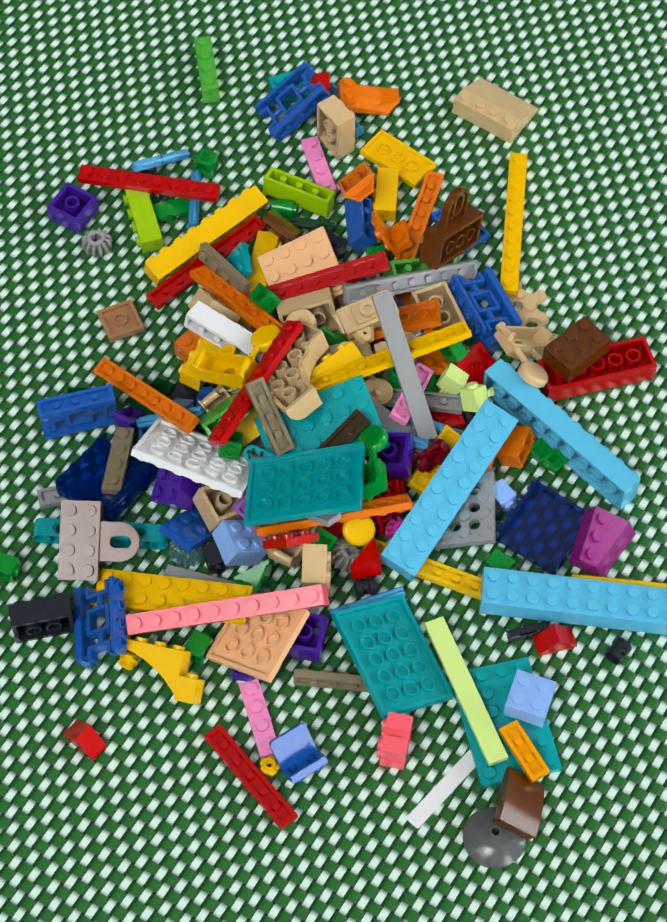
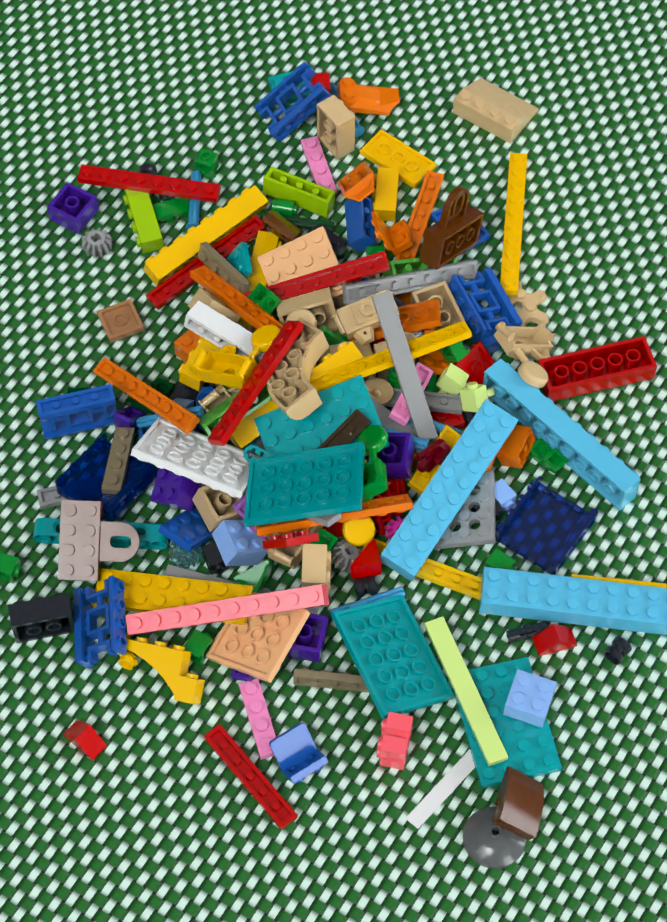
dark azure axle [131,149,190,172] -> none
bright green brick [194,36,220,103] -> none
green brick [218,431,242,461] -> none
dark tan plate [244,377,295,456] -> none
yellow plate [260,756,280,776] -> none
light orange plate [499,720,550,783] -> none
reddish brown brick [542,316,611,383] -> none
magenta wedge [568,506,636,577] -> none

